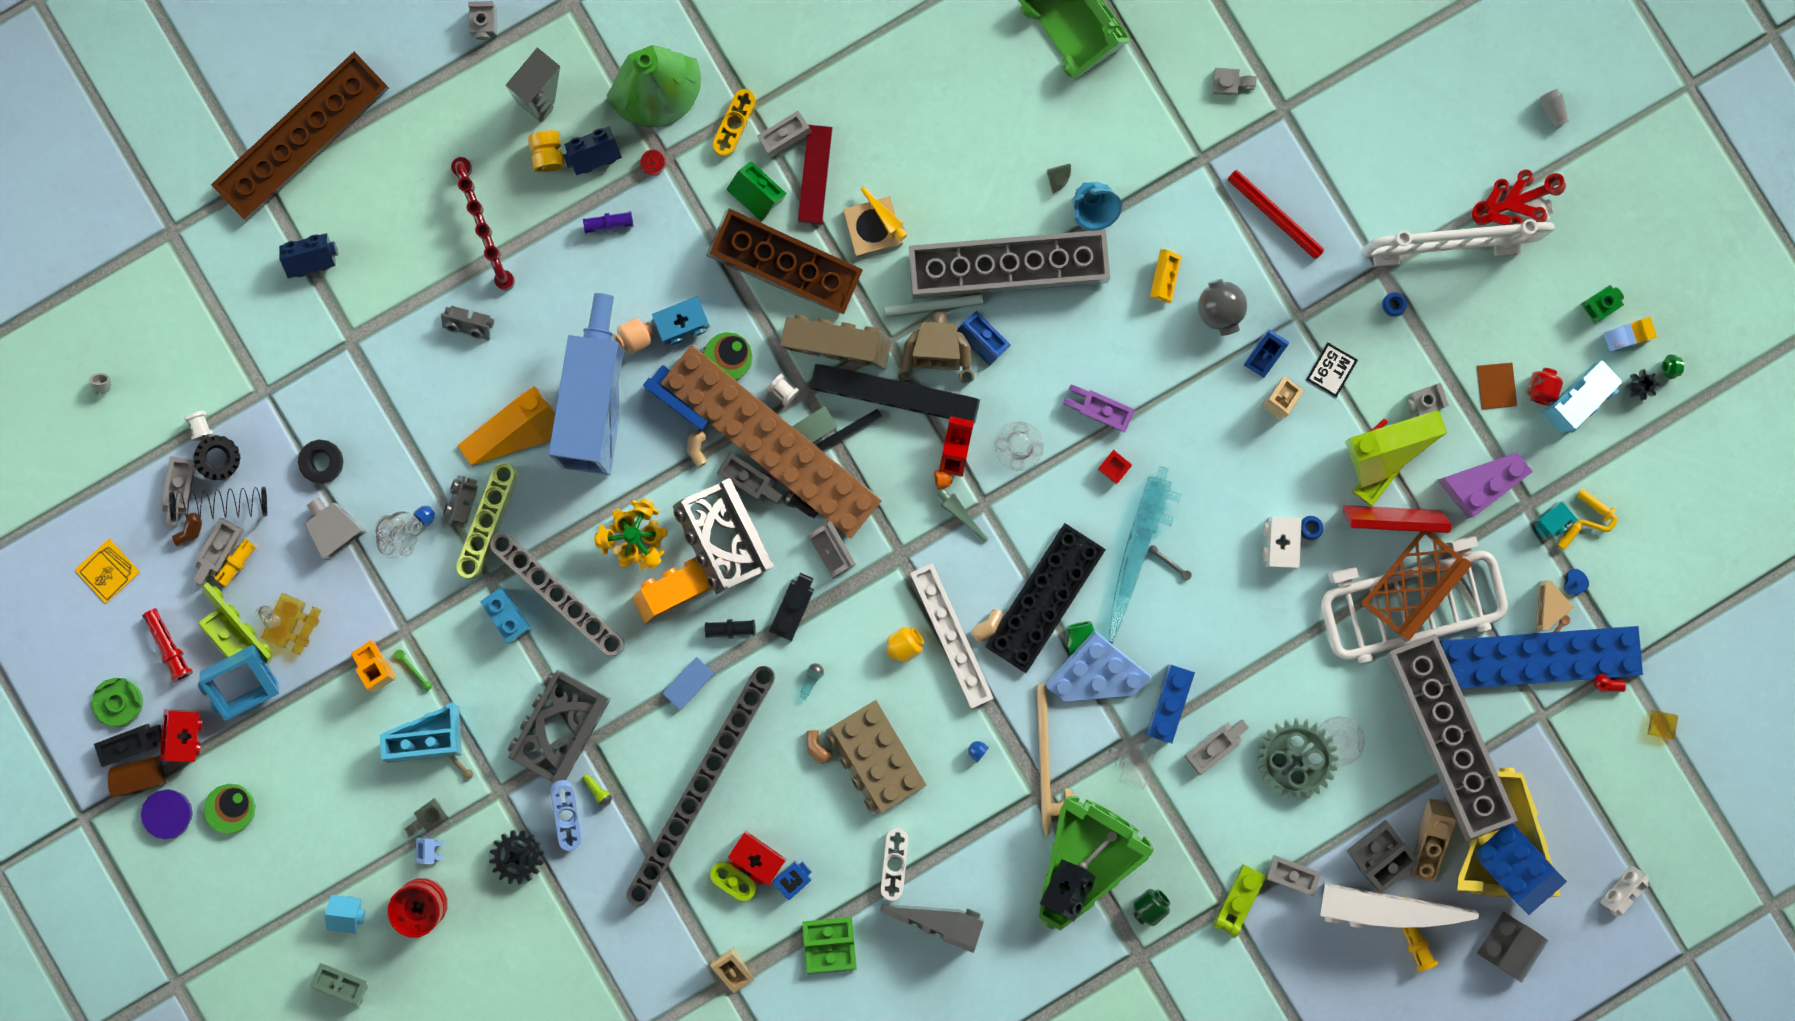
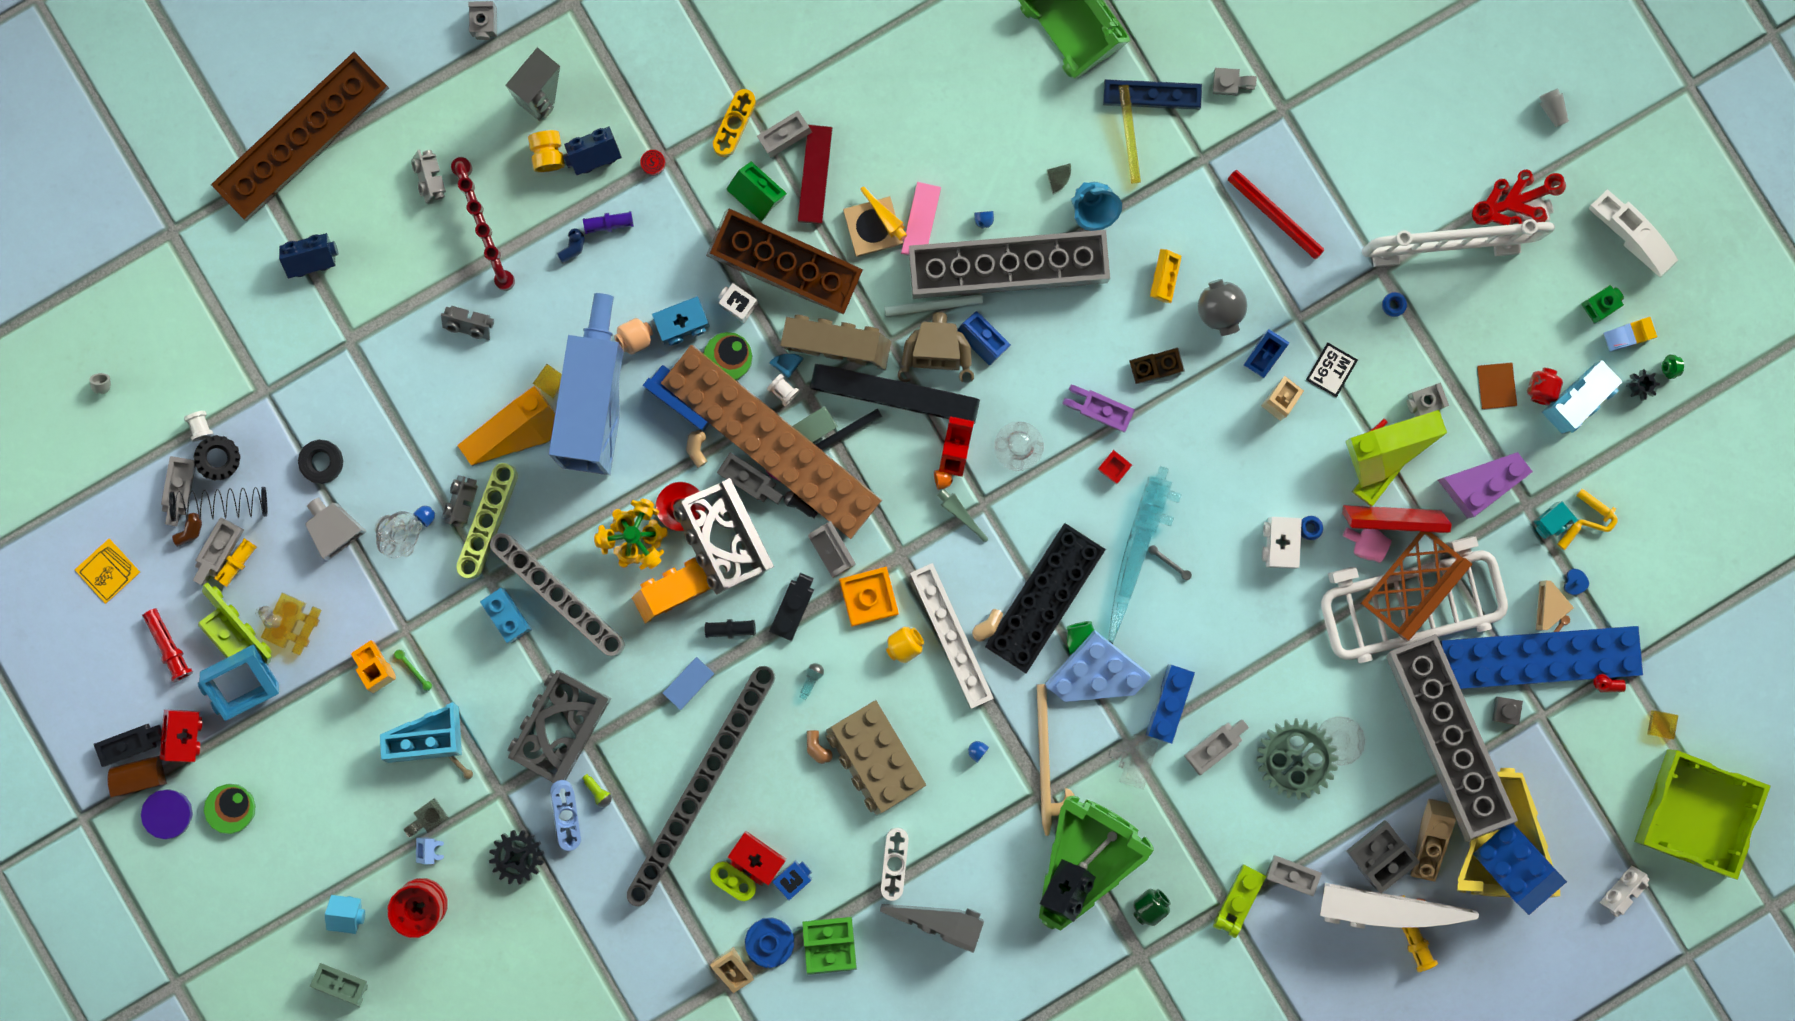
bright green tile [91,678,143,727] -> none
bright green cone [607,45,701,127] -> none
dark grey brick [1477,911,1548,983] -> none
none -> light grey hinge [411,150,446,204]
none -> clear yellow tile [532,364,562,399]
none -> dark blue arm [557,228,585,264]
none -> red dish [656,482,705,531]
none -> white brick [718,283,758,323]
none -> blue tile [745,917,794,968]
none -> dark azure tile [769,354,804,378]
none -> light orange tile [839,566,899,627]
none -> bright pink tile [901,182,941,255]
none -> blue hinge [974,211,994,229]
none -> dark blue tile [1103,79,1202,110]
none -> clear yellow bar [1119,85,1141,184]
none -> dark brown slope [1129,347,1185,384]
none -> bright pink piece [1343,528,1392,563]
none -> flat silver plate [1492,696,1523,725]
none -> white slope [1589,189,1678,277]
none -> lime tile [1634,749,1771,880]

